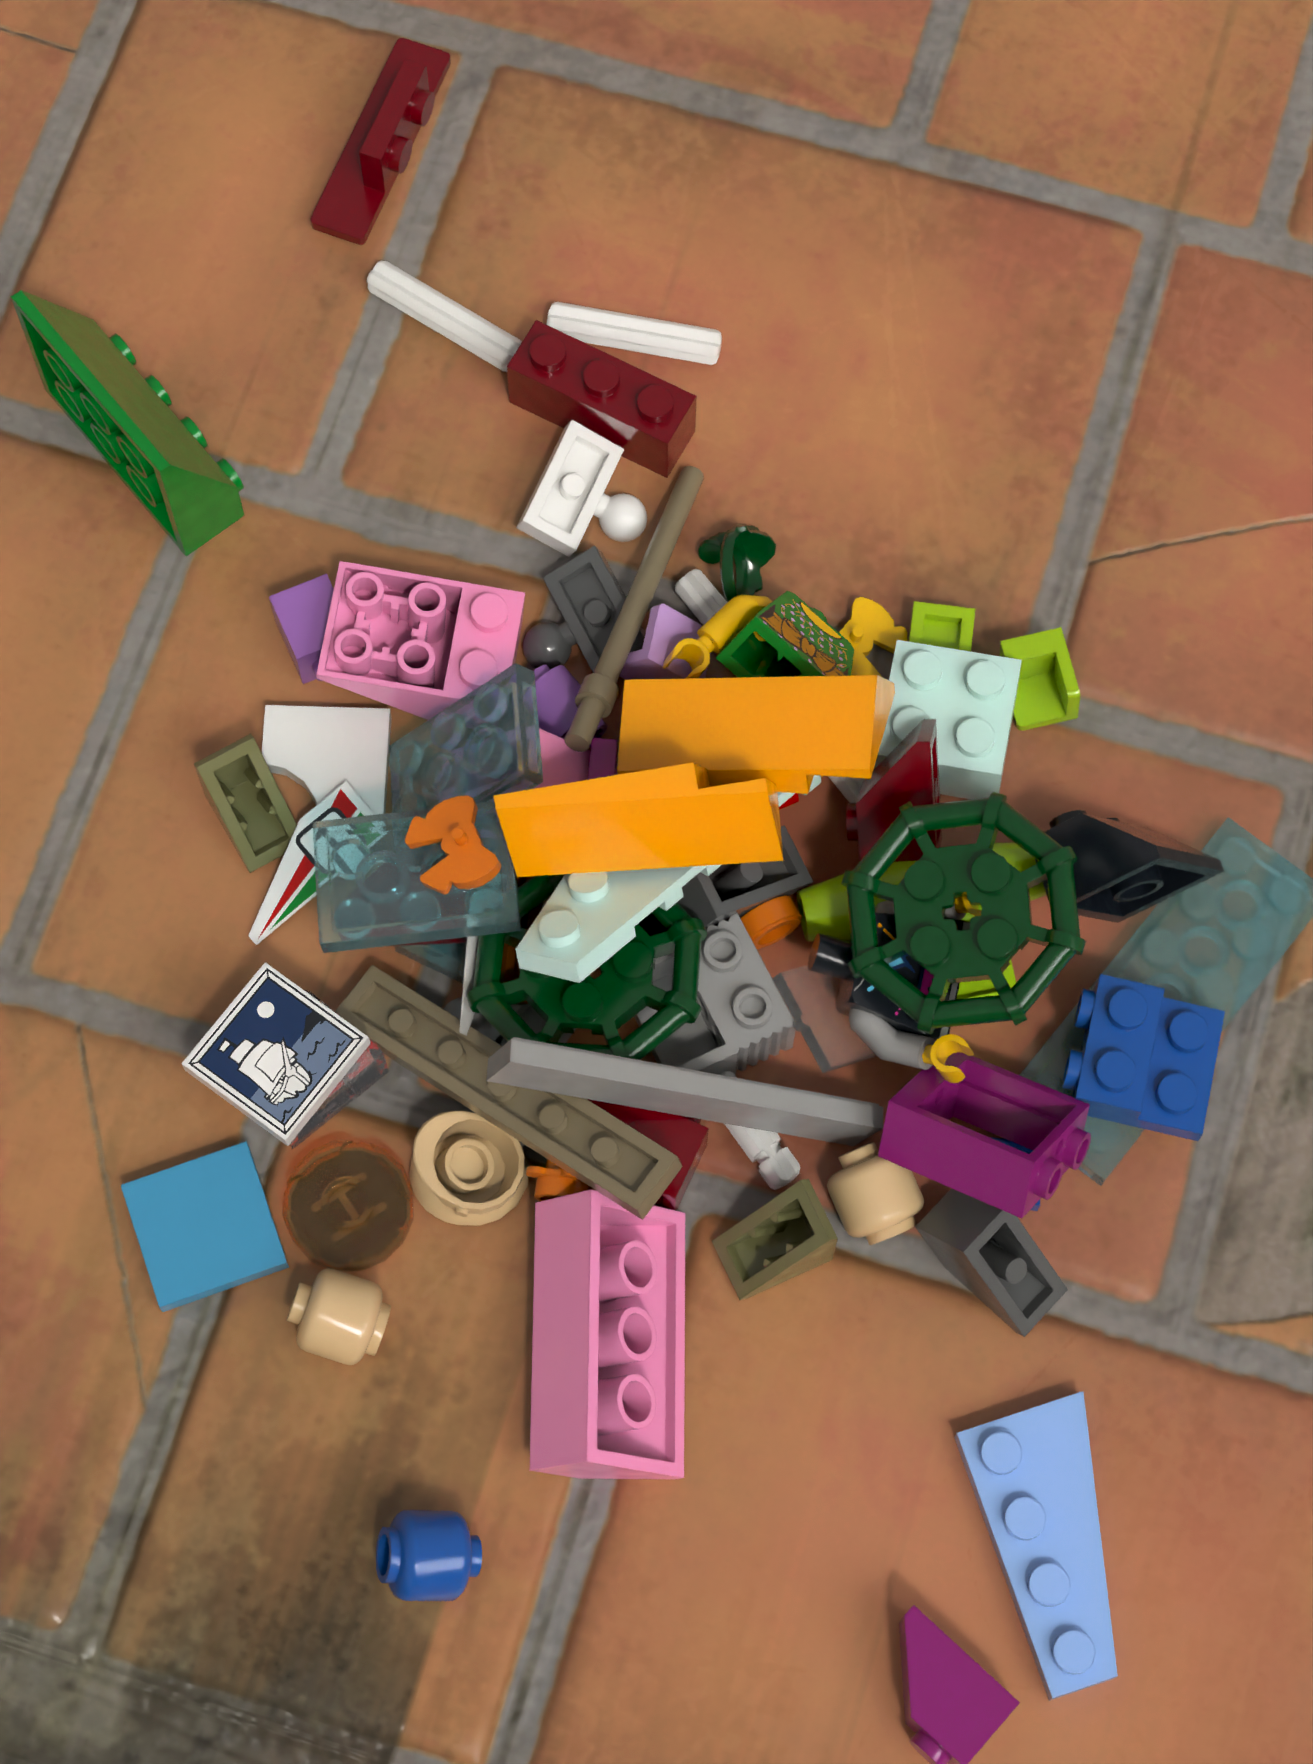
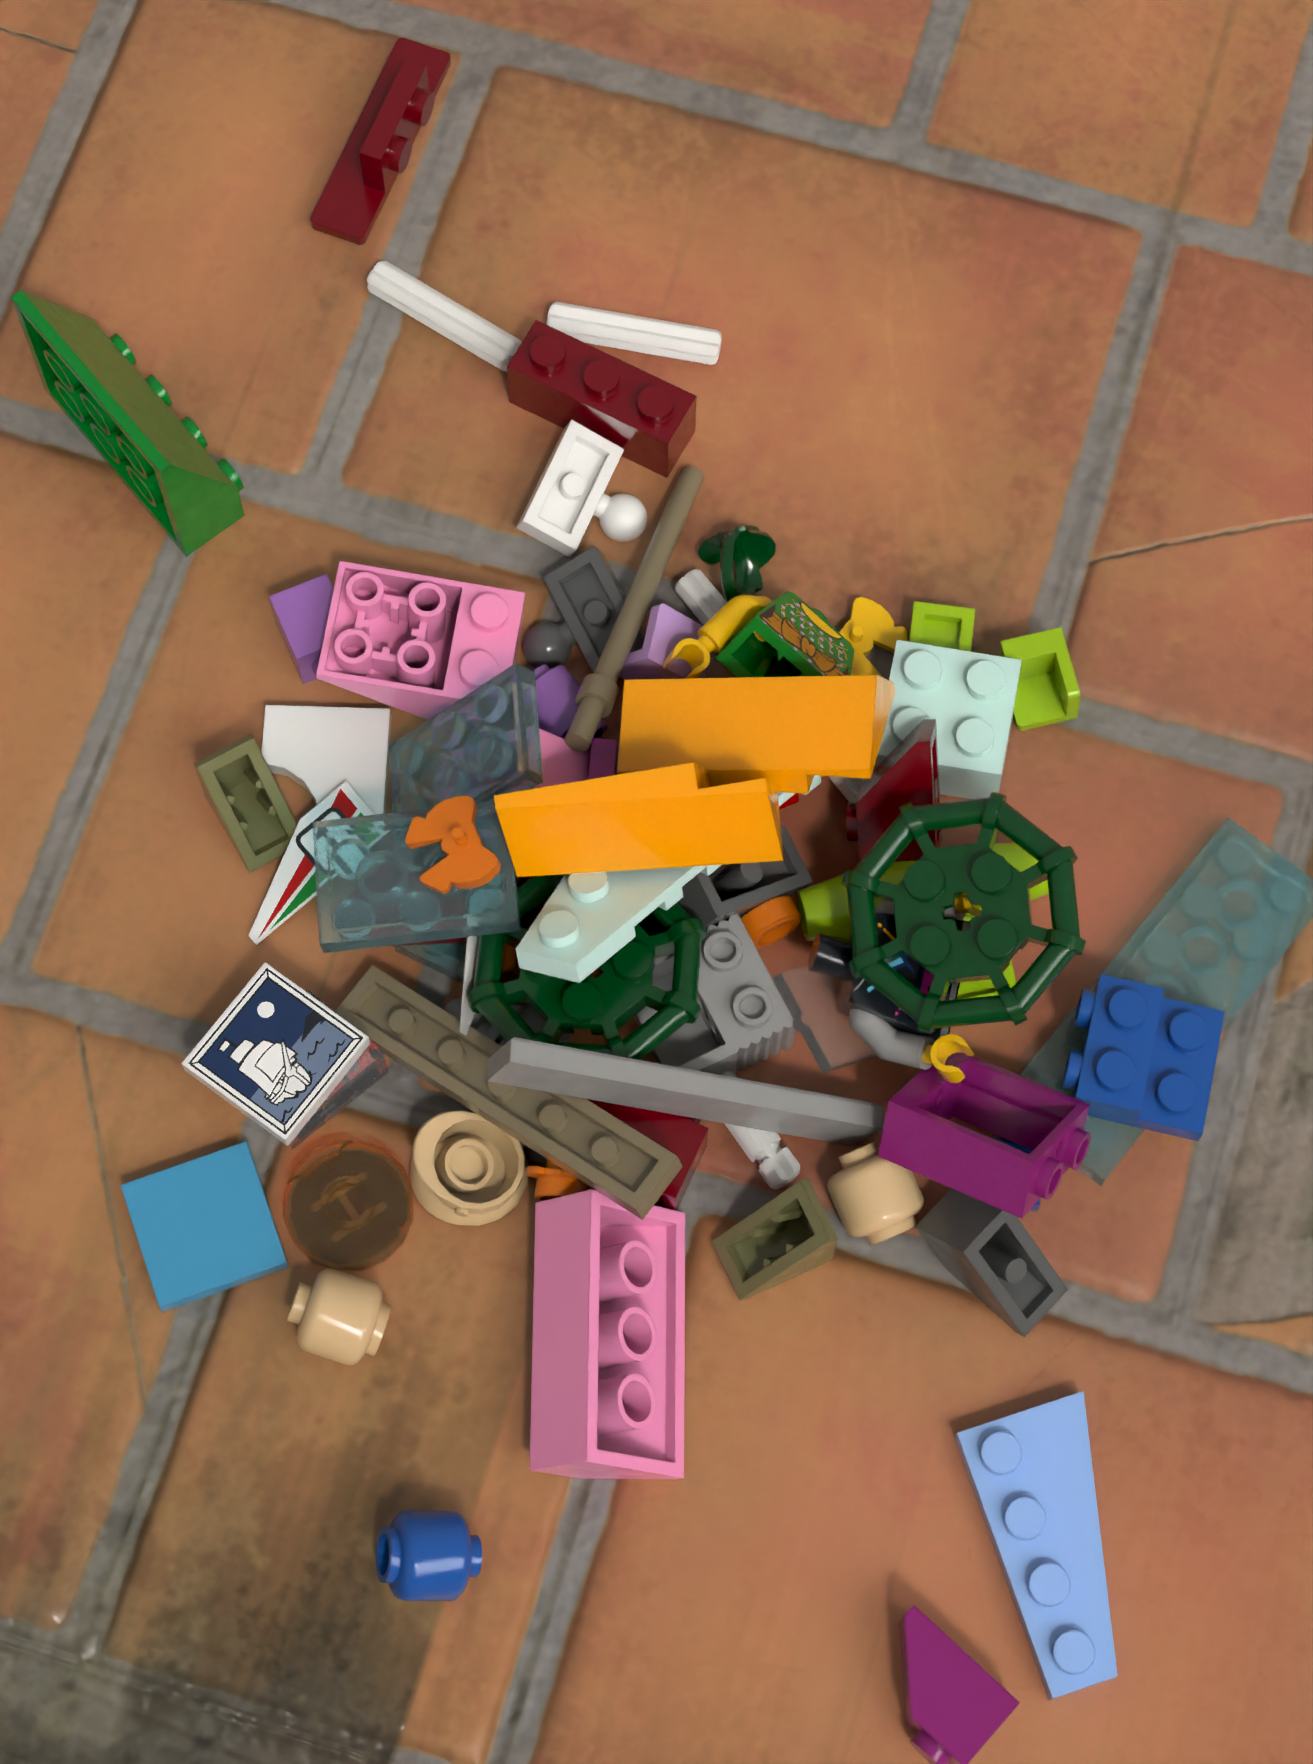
black slope [1035,810,1224,923] -> none

